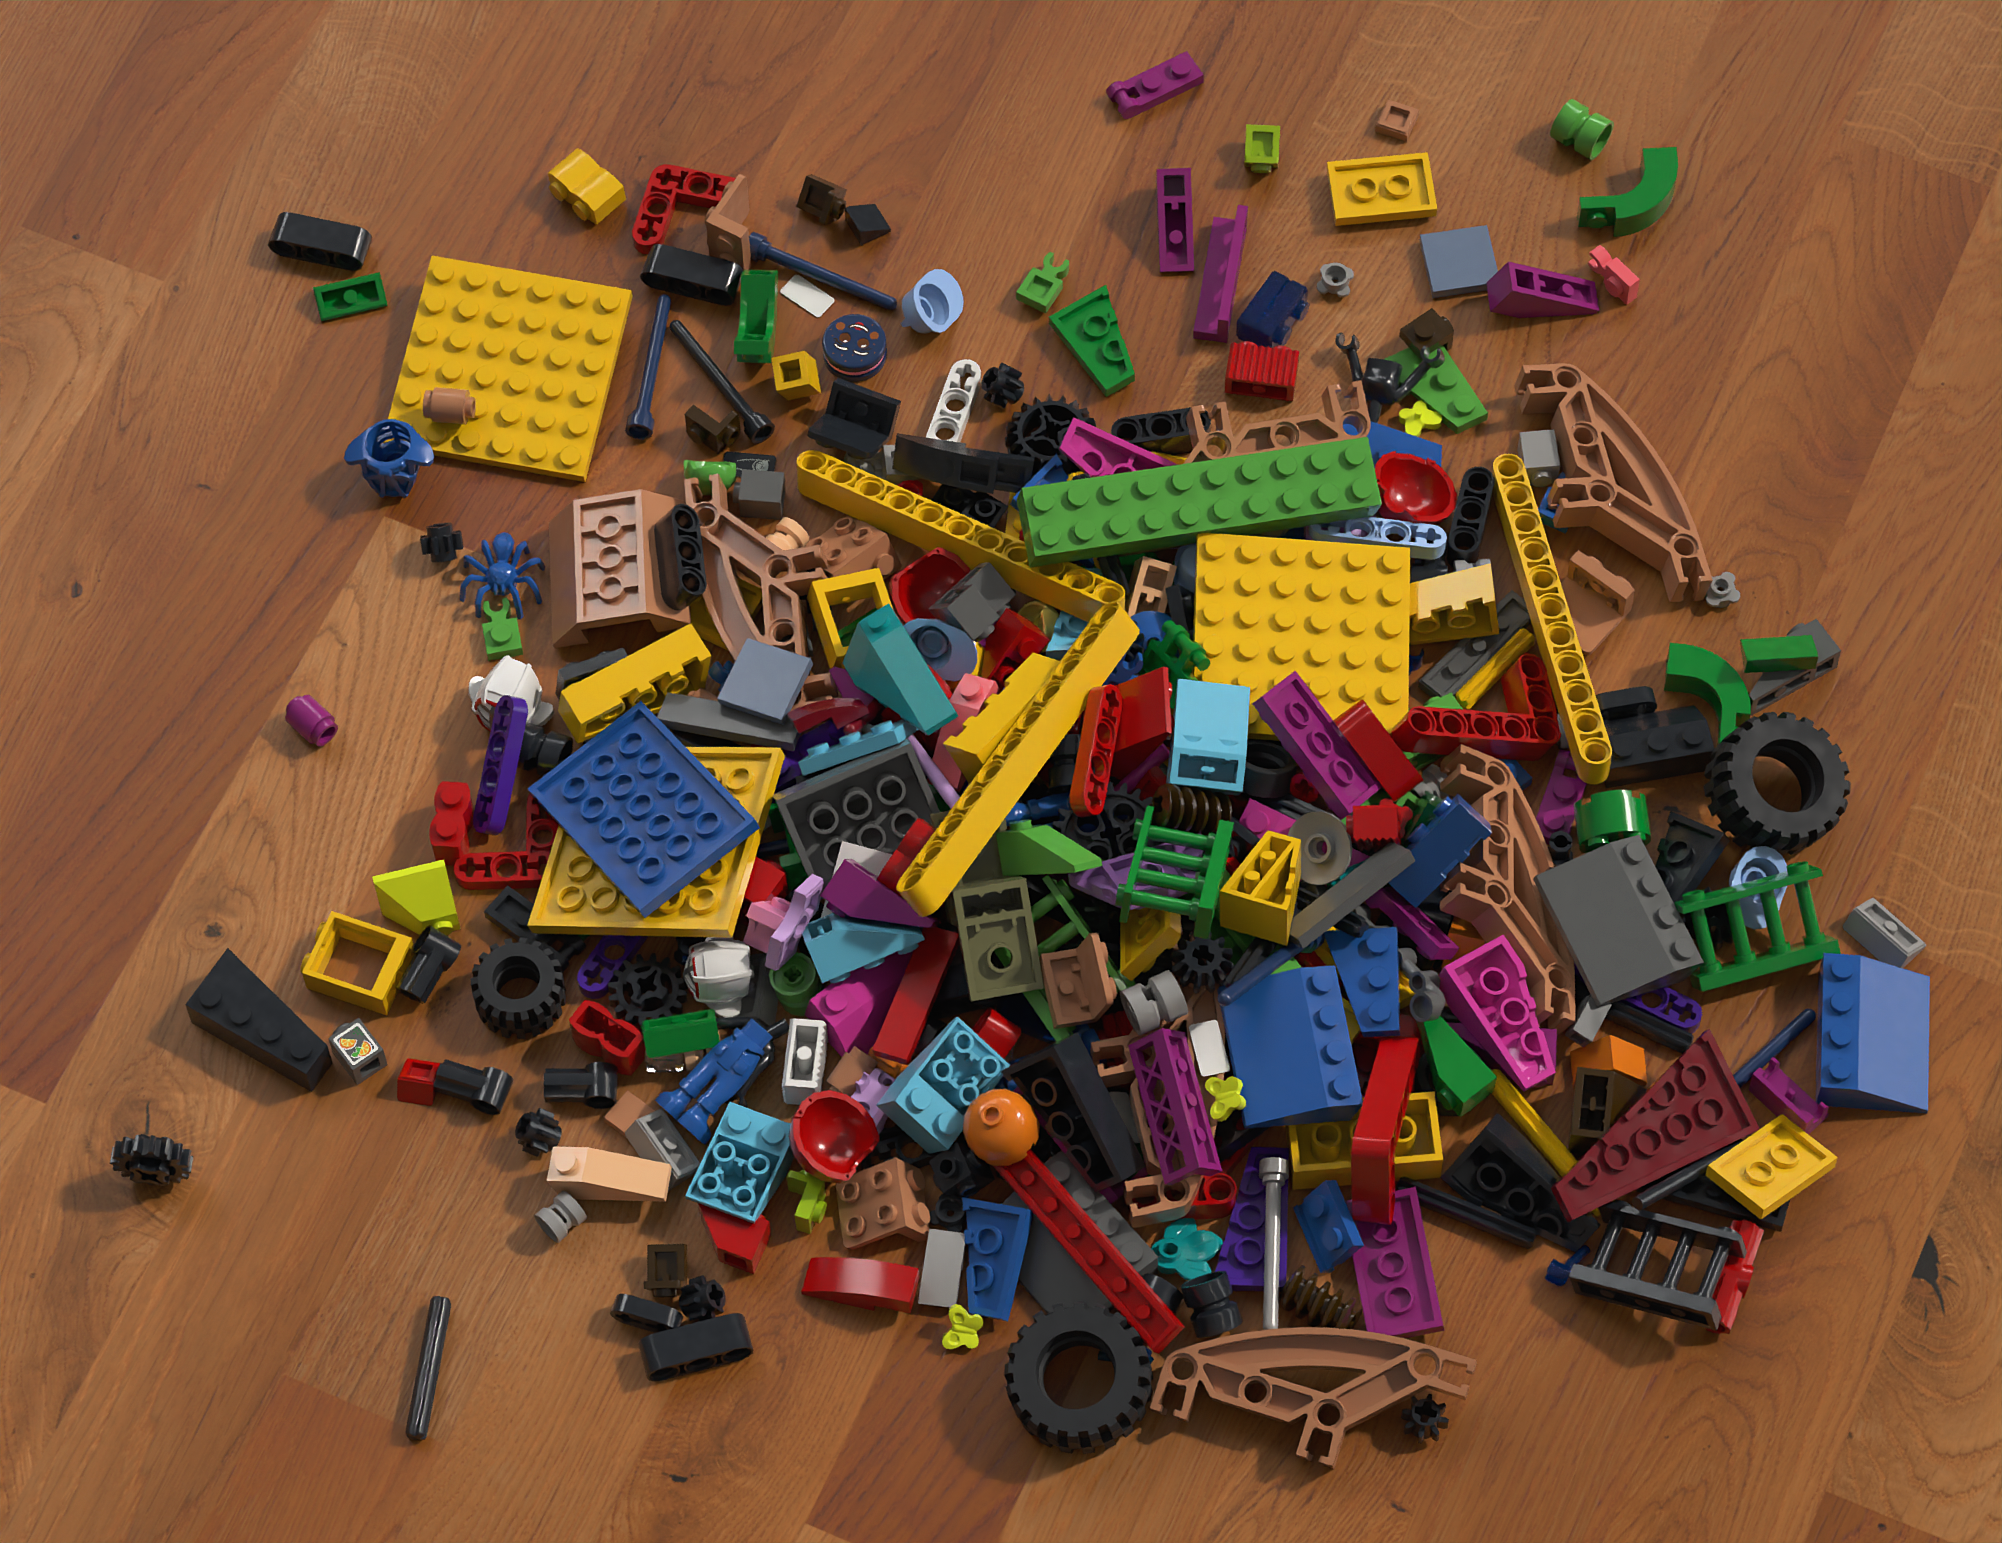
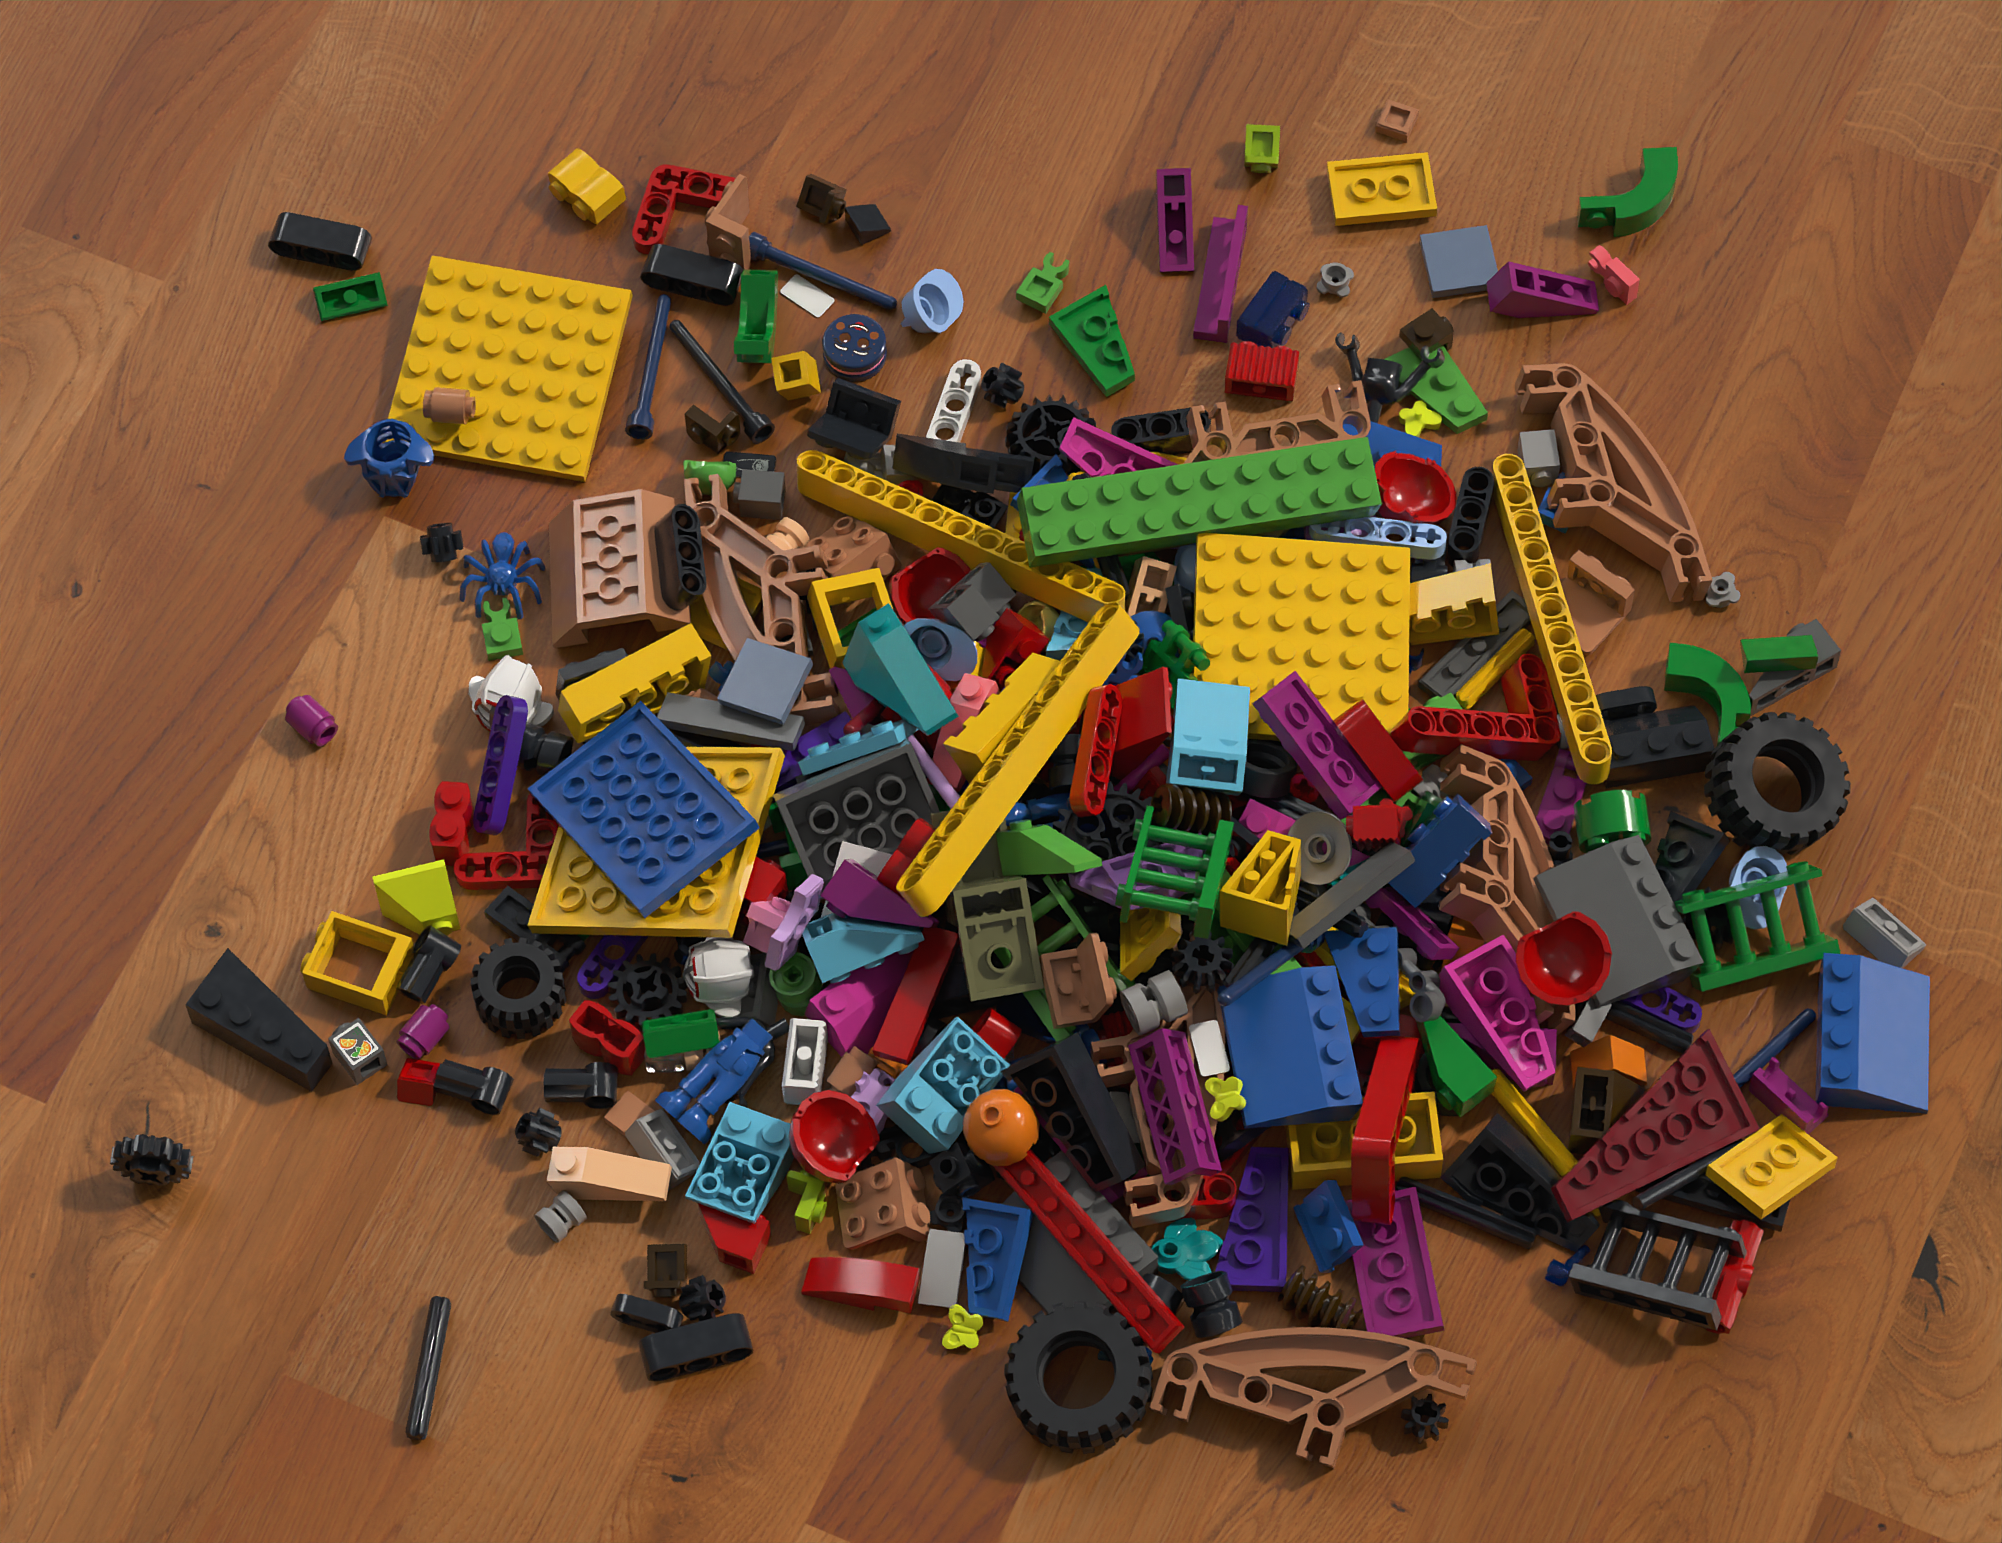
dark red slope [787,698,869,733] -> none
magenta plate [1106,51,1204,119] -> none
light grey piece [1259,1157,1289,1330] -> none
bright green wheel [1550,99,1614,160] -> none
none -> magenta brick [396,1004,450,1060]
none -> red cylinder [1516,911,1613,1006]

